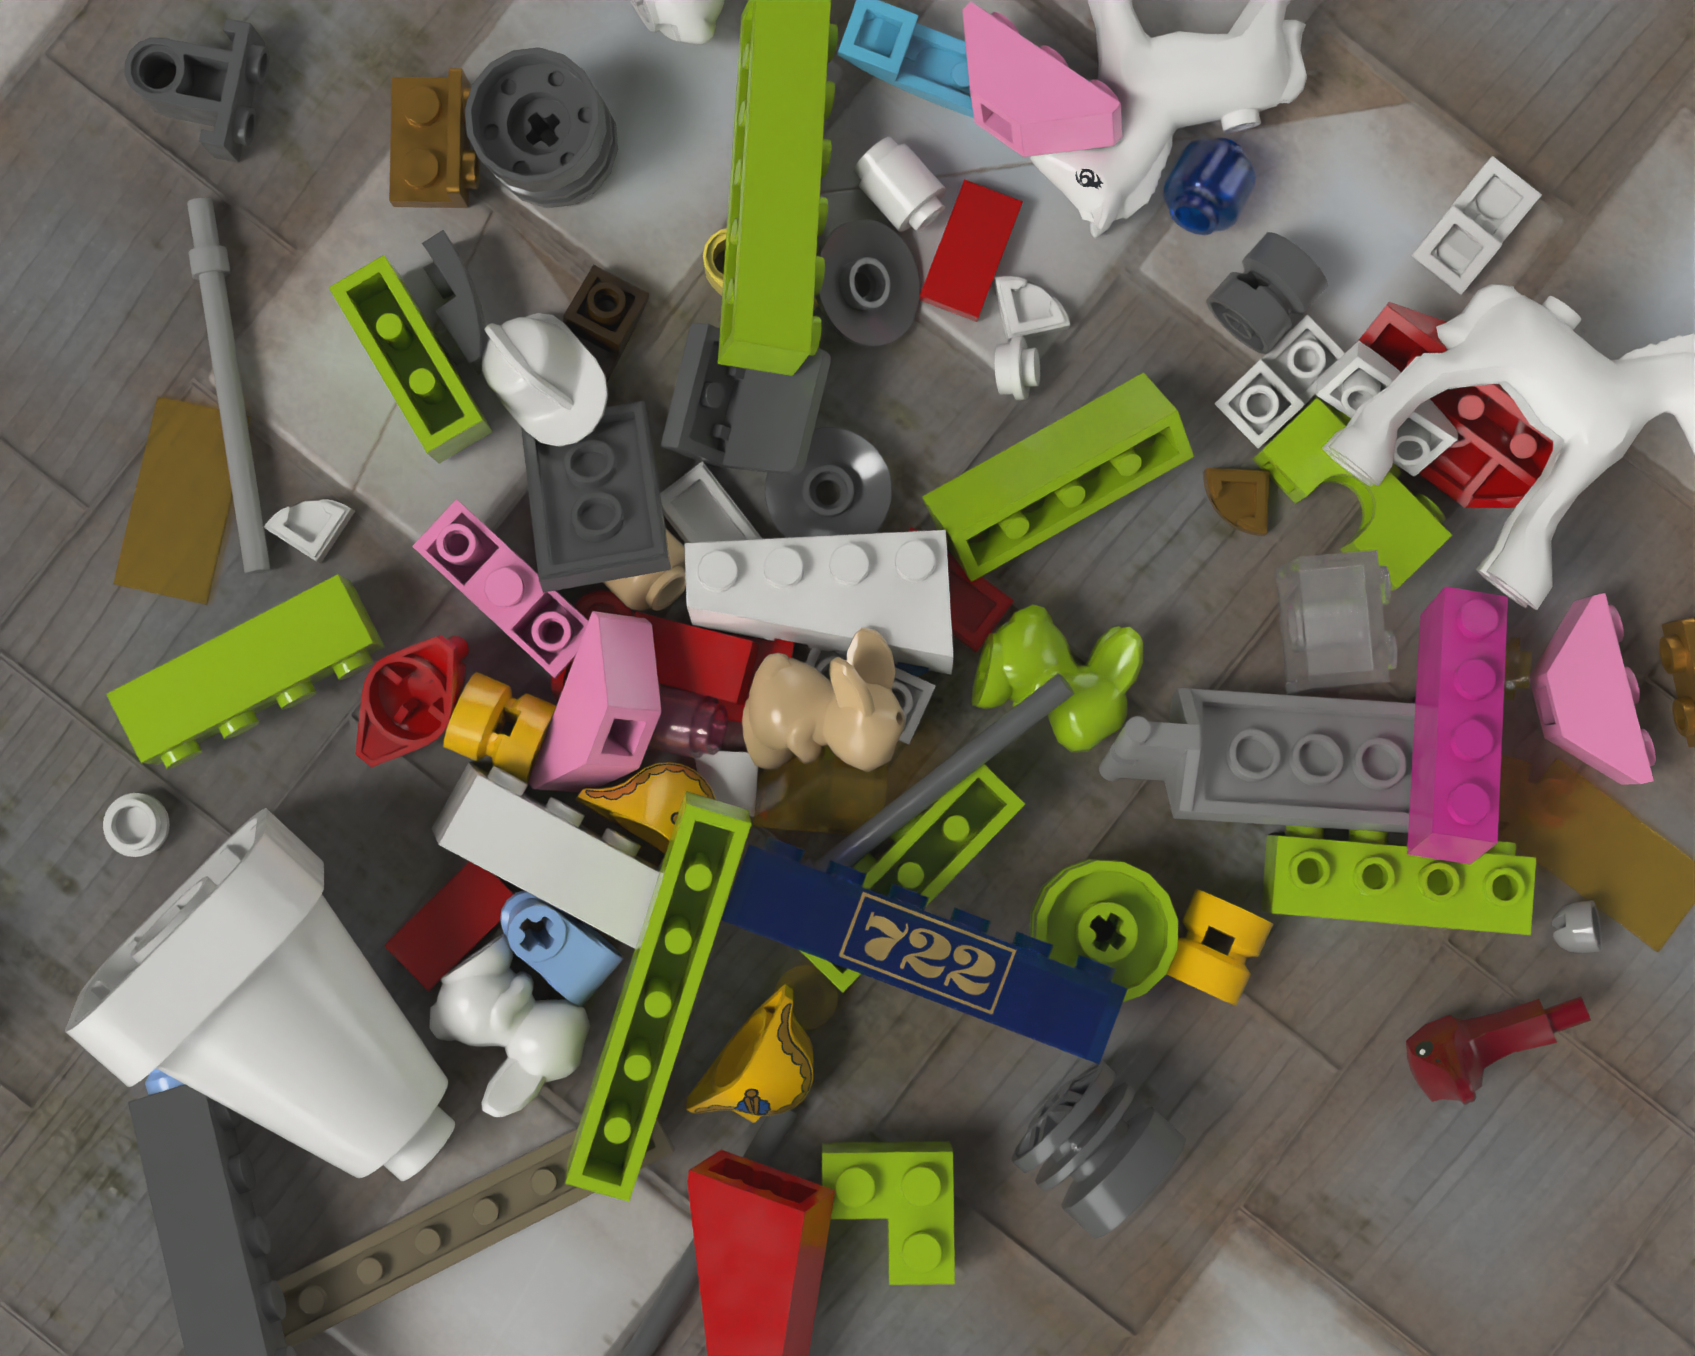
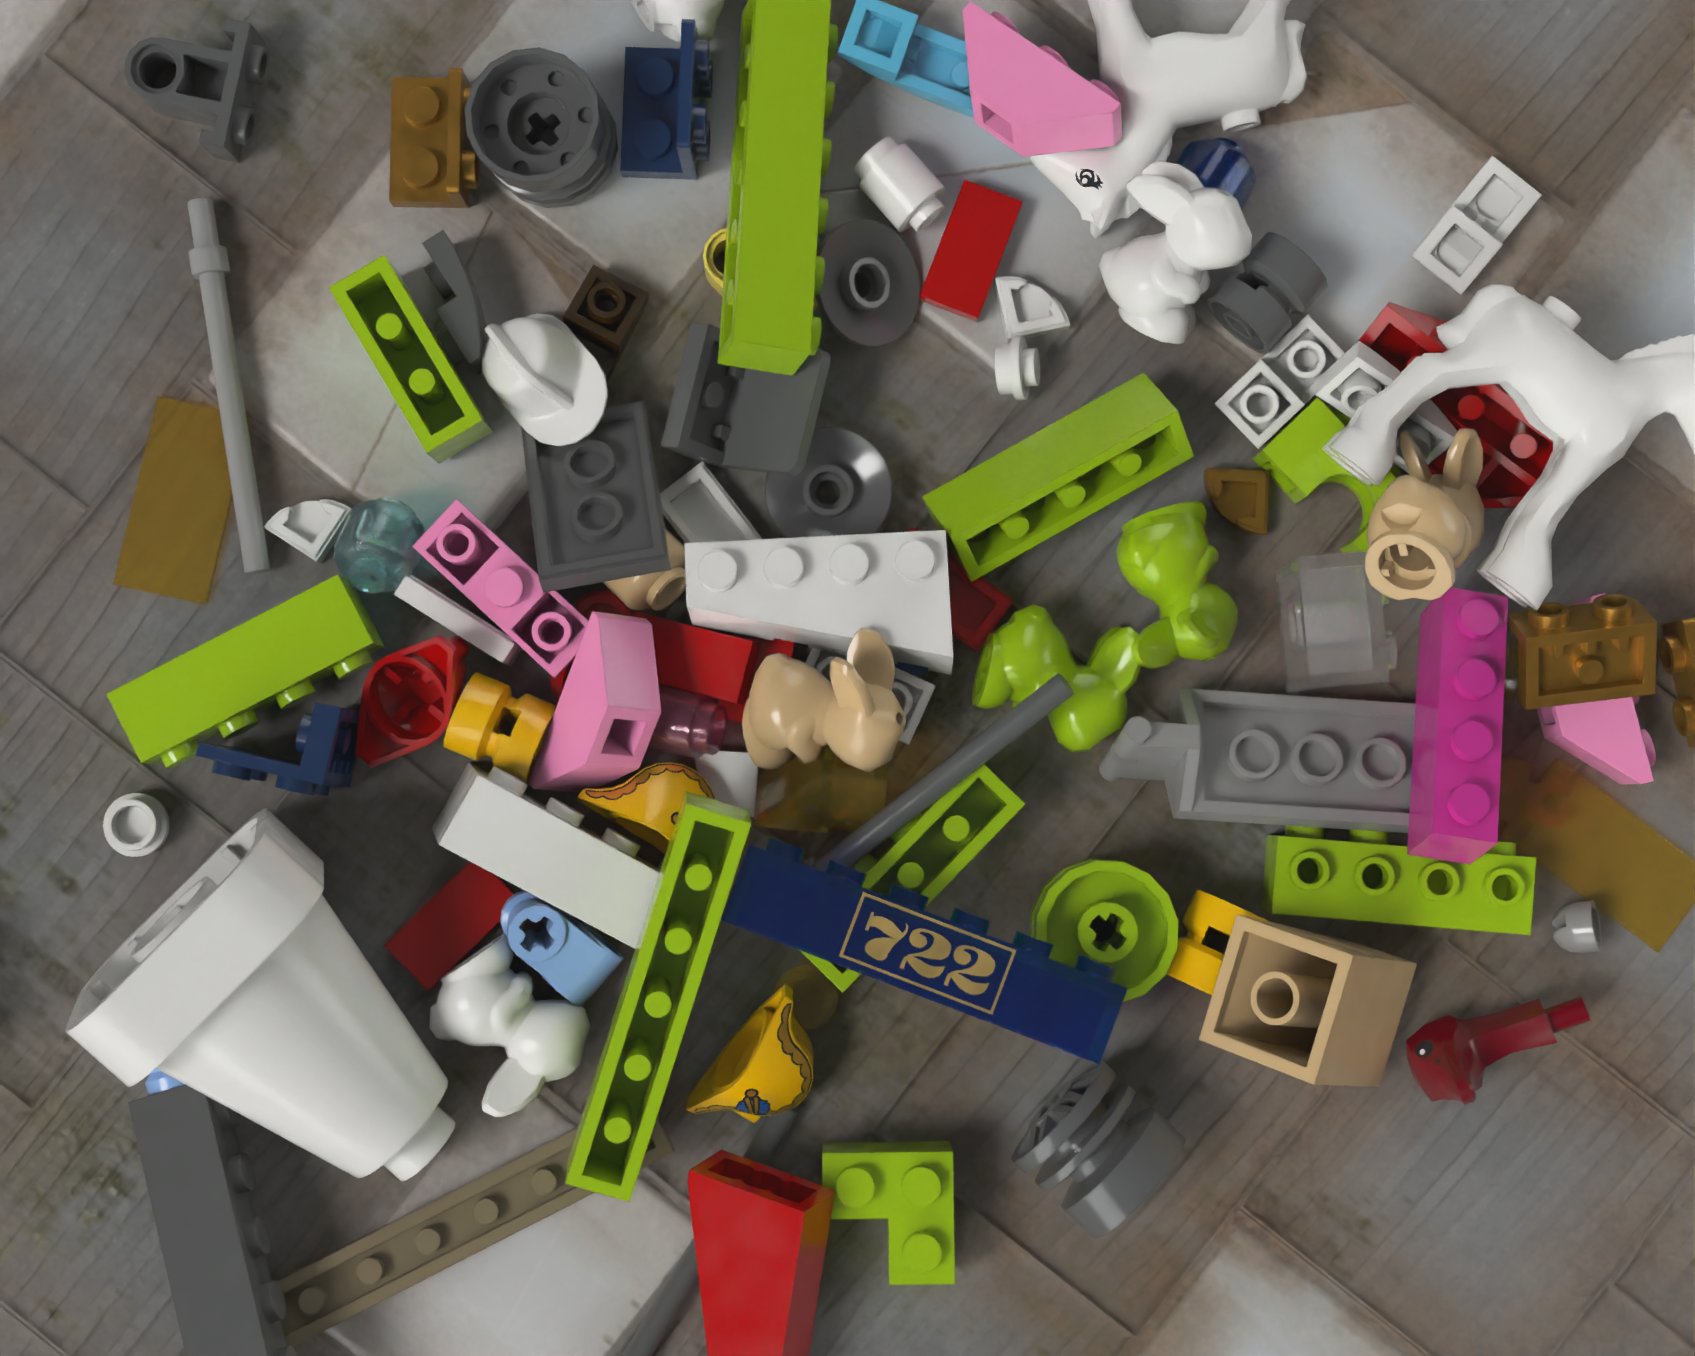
none -> dark blue bracket [195,702,360,796]
none -> clear light blue head [333,497,426,593]
none -> white tile [394,575,522,666]
none -> dark blue bracket [620,19,713,180]
none -> white animal [1099,161,1252,344]
none -> lime animal [1116,501,1238,669]
none -> tan slope [1199,914,1417,1087]
none -> tan animal [1365,428,1485,601]
none -> pearl gold bracket [1508,594,1657,710]

